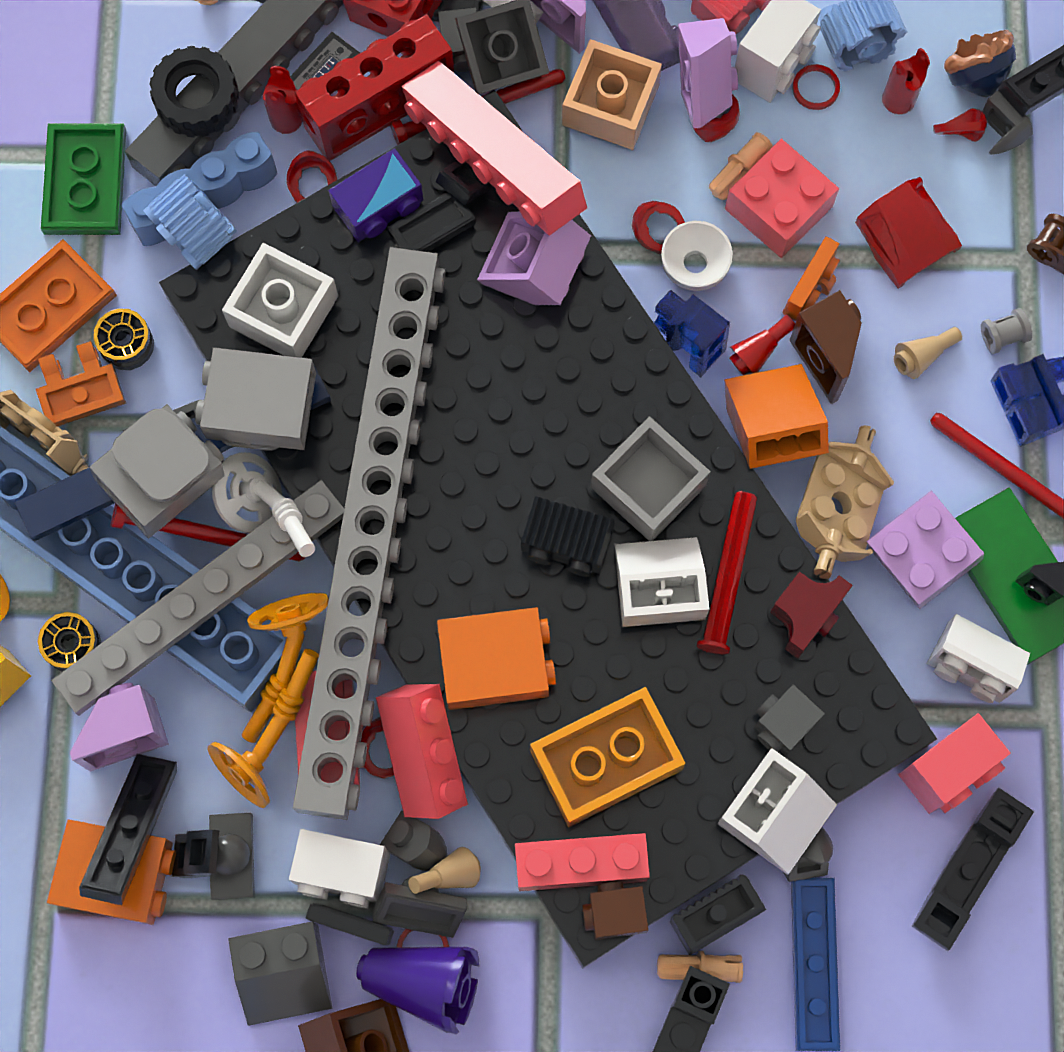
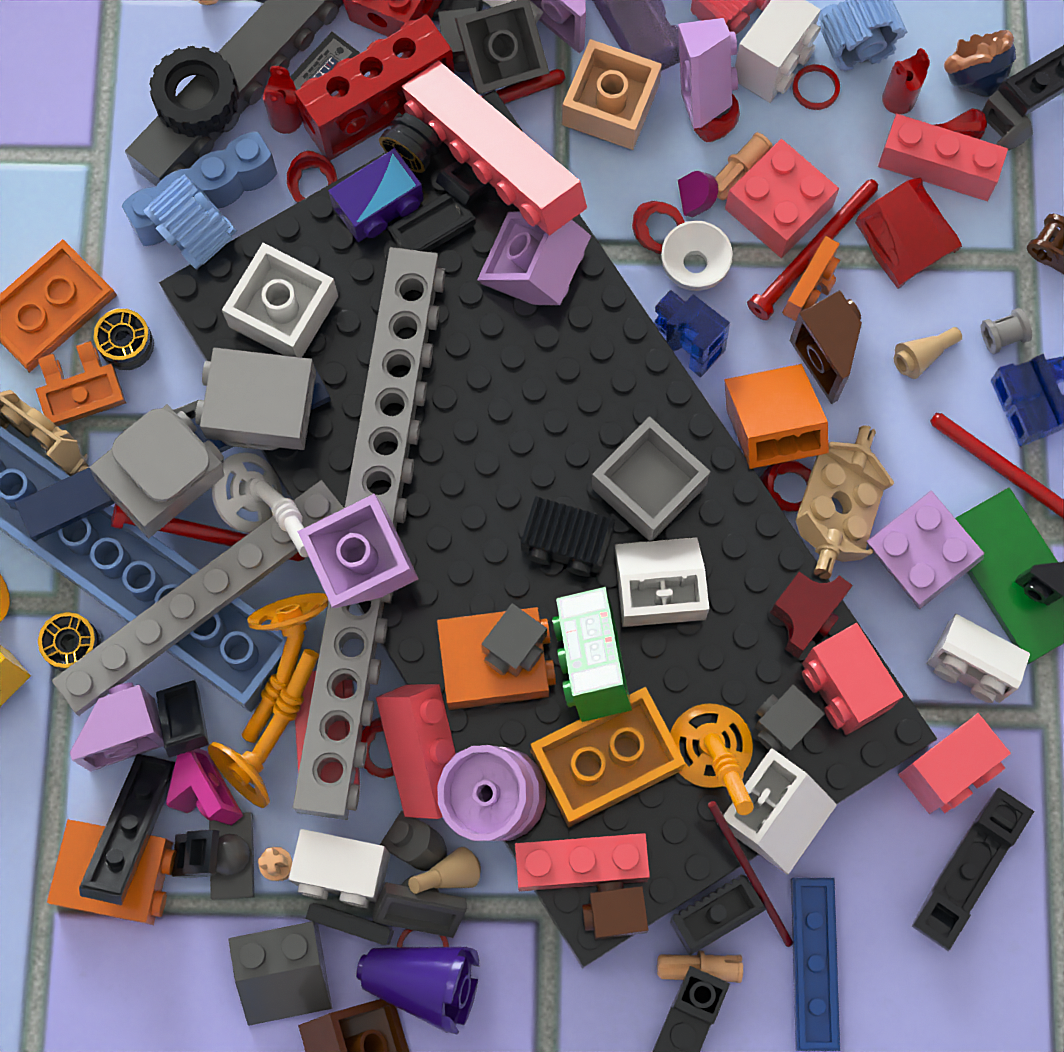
green tile [41,123,126,235] -> none
red axle [697,491,757,655] -> none
red cone [729,314,795,375] -> none
dark grey plate [782,827,833,882] -> none
none -> black tile [156,680,209,758]
none -> dark pink slope [166,748,243,825]
none -> light nougat axle [258,847,293,881]
none -> lavender slope [297,494,419,609]
none -> black wheel [379,112,442,173]
none -> lavender wheel [437,745,546,841]
none -> dark grey brick [481,603,547,677]
none -> brick [552,587,632,722]
none -> light orange dish [670,703,754,815]
none -> magenta tile [678,171,718,218]
none -> dark red piece [708,801,793,947]
none -> red bar [747,179,878,320]
none -> red piece [759,460,811,512]
none -> coral brick [802,622,904,736]
none -> coral brick [878,113,1008,201]

